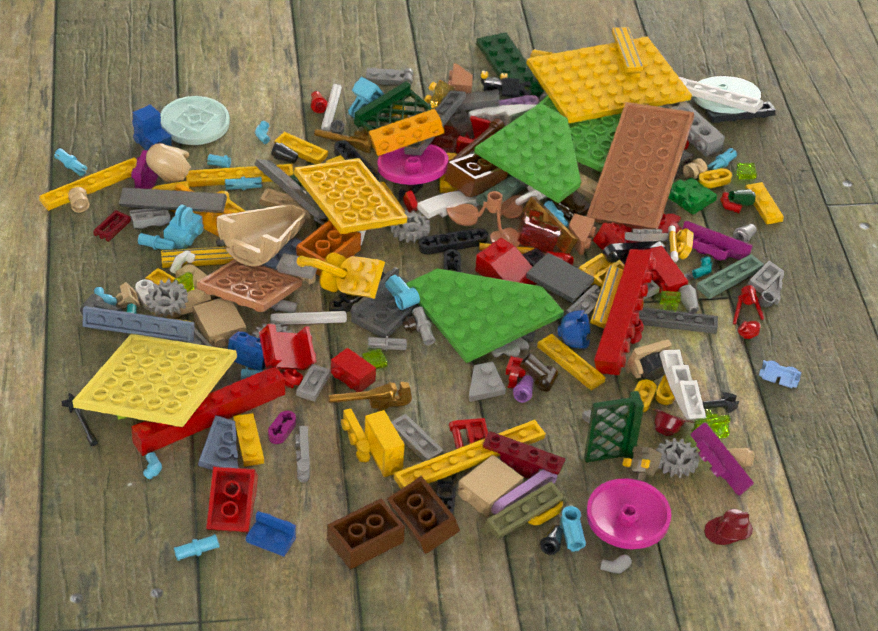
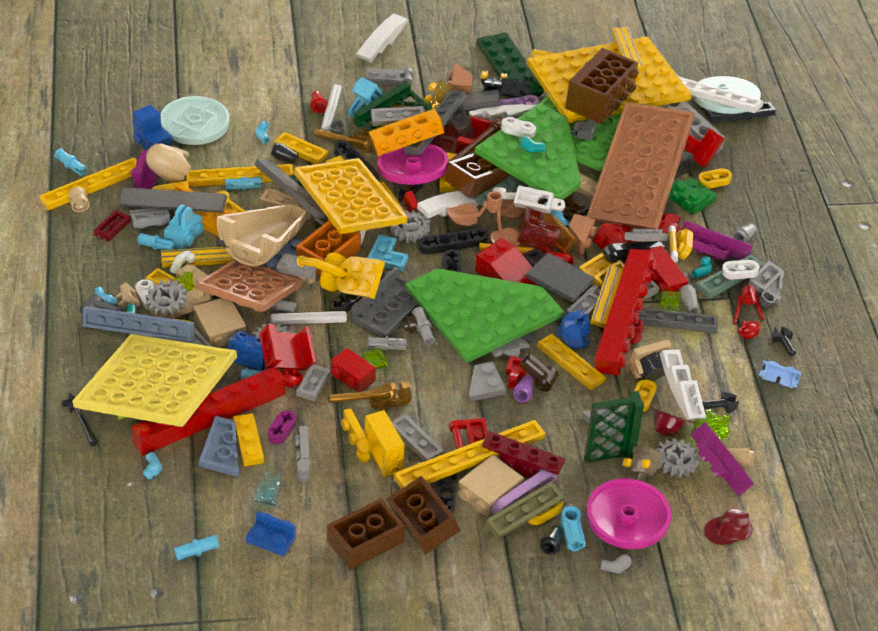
red slope [206,467,258,532] -> none
medium azure pin [207,154,231,168] -> none
medium azure piece [385,275,420,310] -> none
yellow plate [655,375,675,405] -> none
tan wheel [683,158,708,179] -> none
medium azure pin [707,148,737,171] -> none
red arm [720,192,742,213] -> none
dark green cone [728,189,756,207] -> none
clear neon green tile [736,163,757,179] -> none
yellow plate [745,182,784,225] -> none
none -> clear light blue plate [255,471,280,506]
none -> white slope [356,13,408,63]
none -> medium azure plate [368,235,409,272]
none -> light grey plate [371,106,424,126]
none -> white piece [493,186,565,214]
none -> white plate [501,117,536,138]
none -> teal arm [519,136,546,152]
none -> reddish brown brick [565,48,639,124]
none -> dark grey piece [571,119,598,140]
none -> red plate [683,128,725,168]
none -> white plate [722,260,759,280]
none -> black bar [772,326,796,356]

